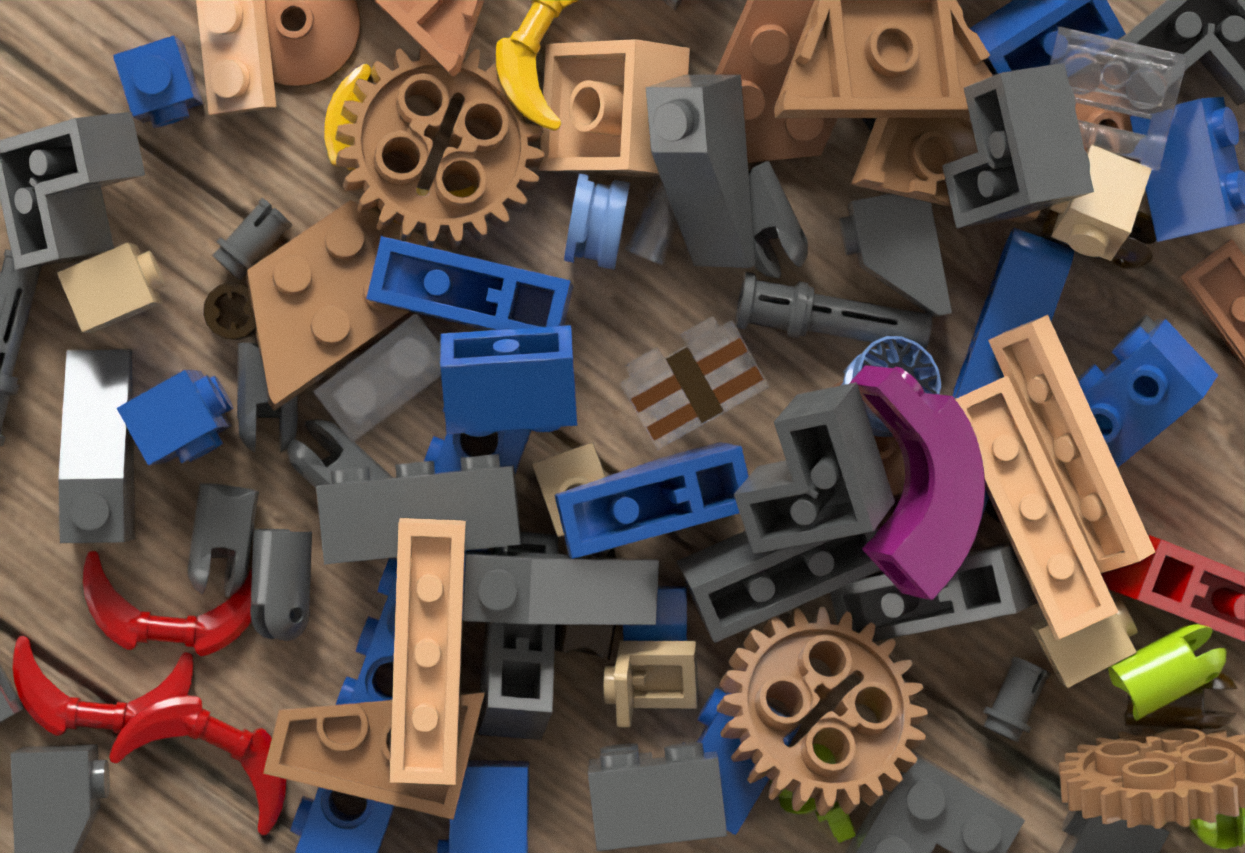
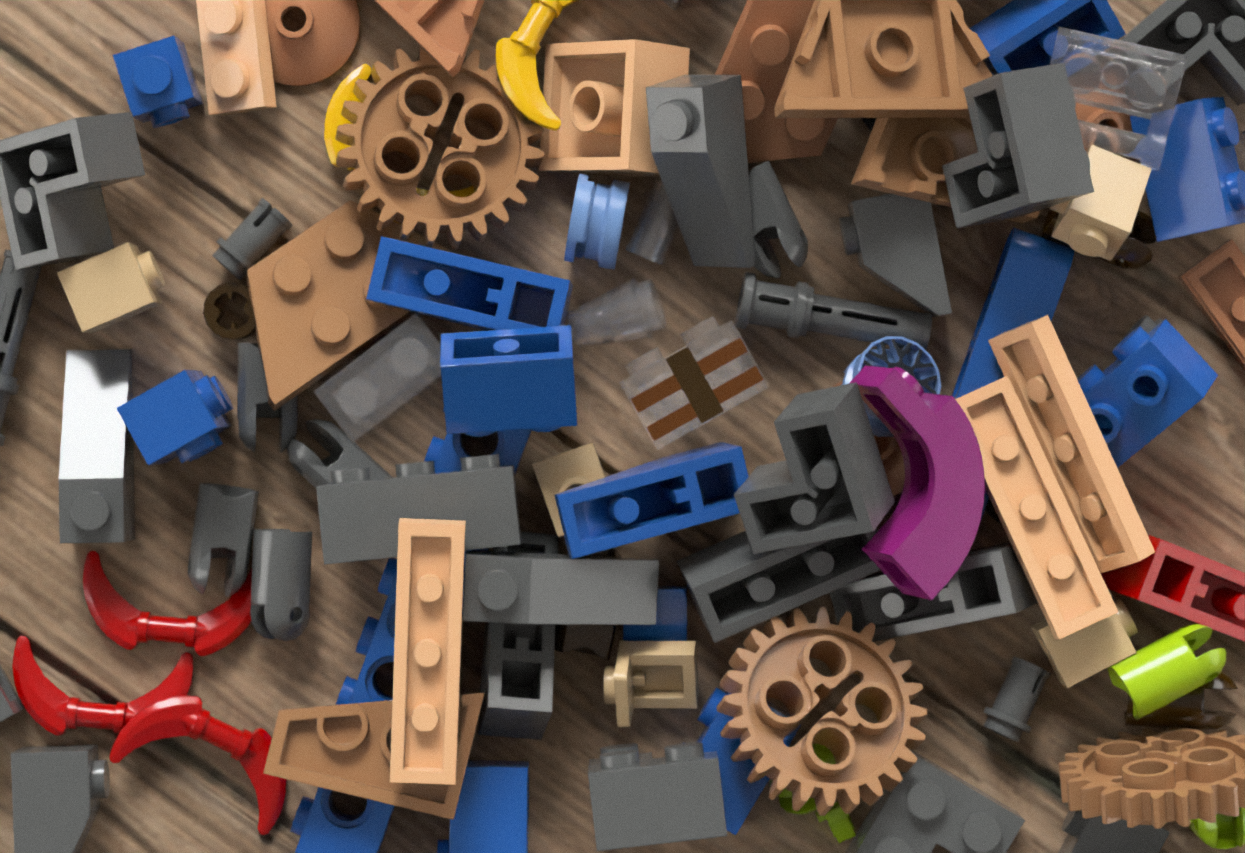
none -> clear cone [567,278,666,348]

